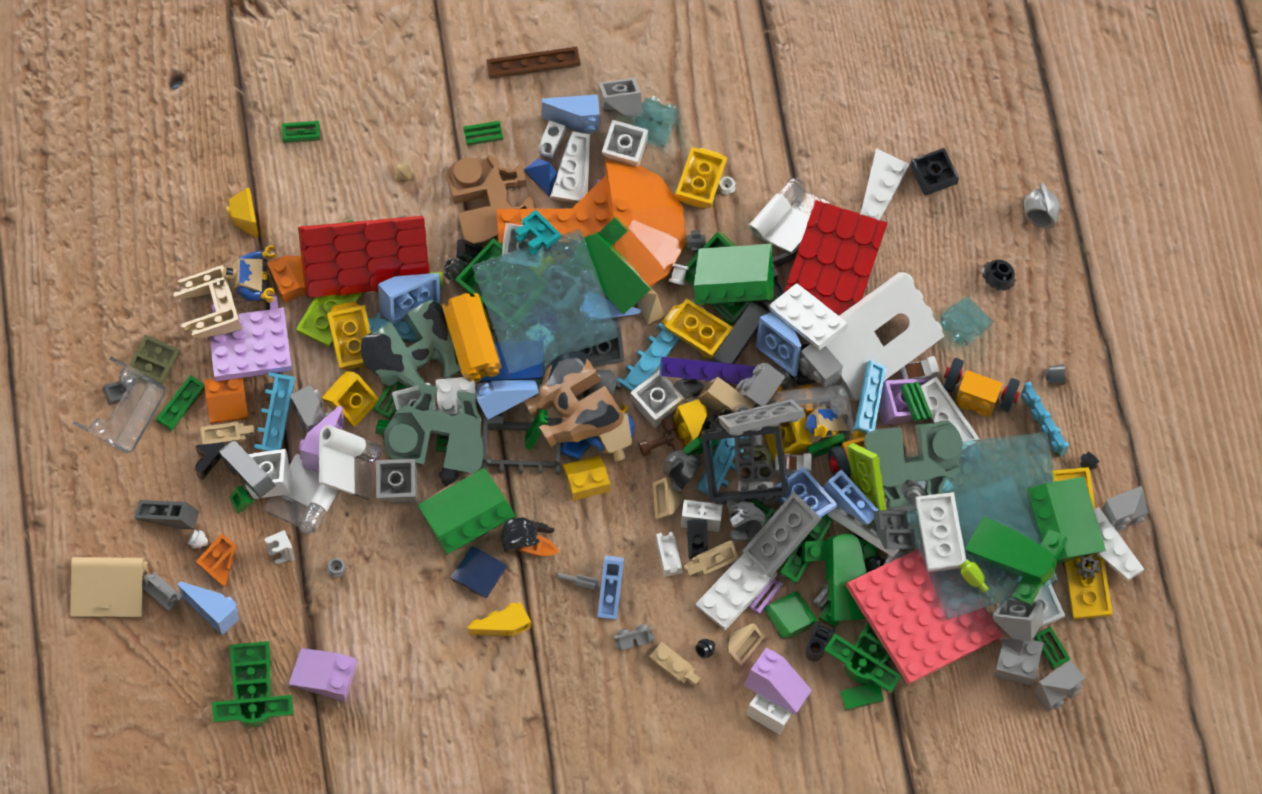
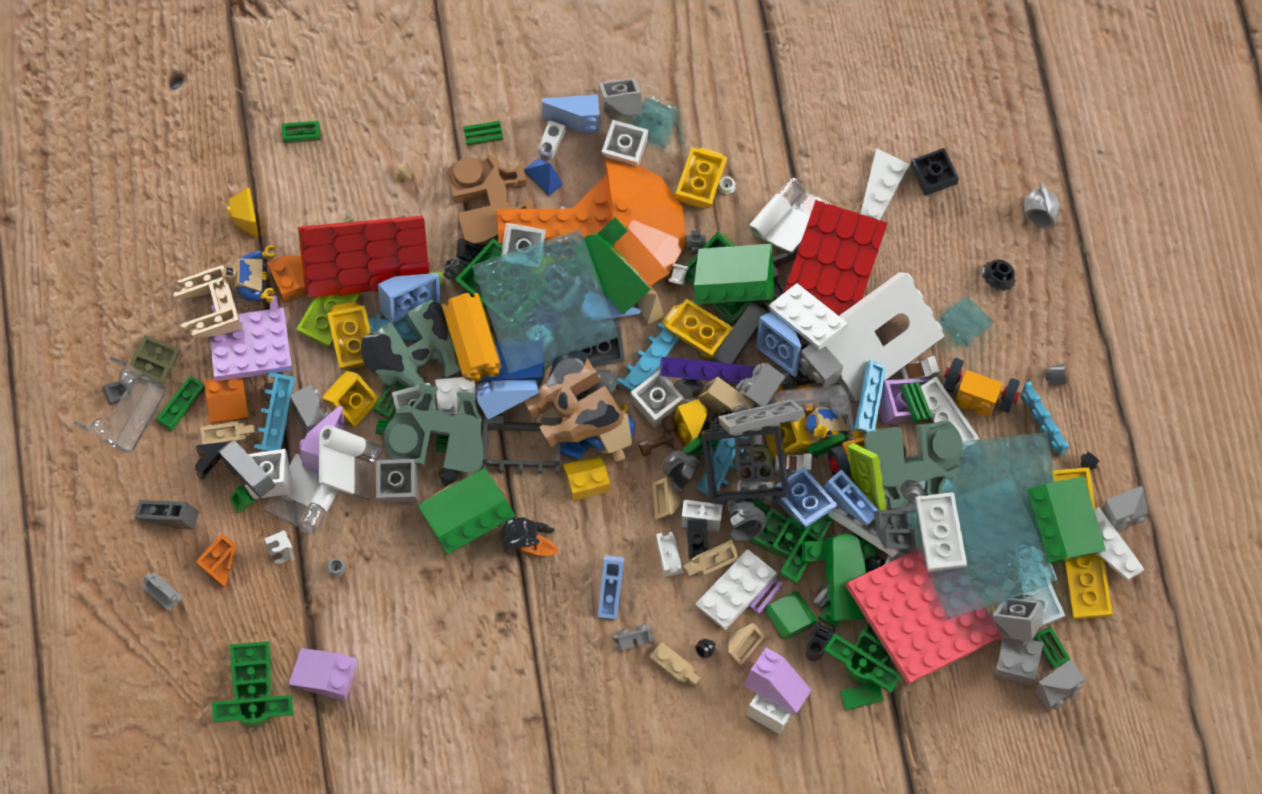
tan door [70,557,148,617] -> none
light blue slope [177,582,239,635] -> none
white plate [188,530,209,549] -> none
dark blue slope [451,546,507,599] -> none
yellow slope [467,602,531,636] -> none
reddish brown plate [486,46,580,79] -> none
teal plate [515,210,561,256] -> none
green tile [525,409,548,450] -> none
white wing [550,131,590,204] -> none
light grey axle [557,573,598,590] -> none
light grey plate [742,492,821,577] -> none
lime plant [959,559,989,593] -> none
green slope [965,516,1068,606] -> none
dark grey gear [1075,555,1100,580] -> none

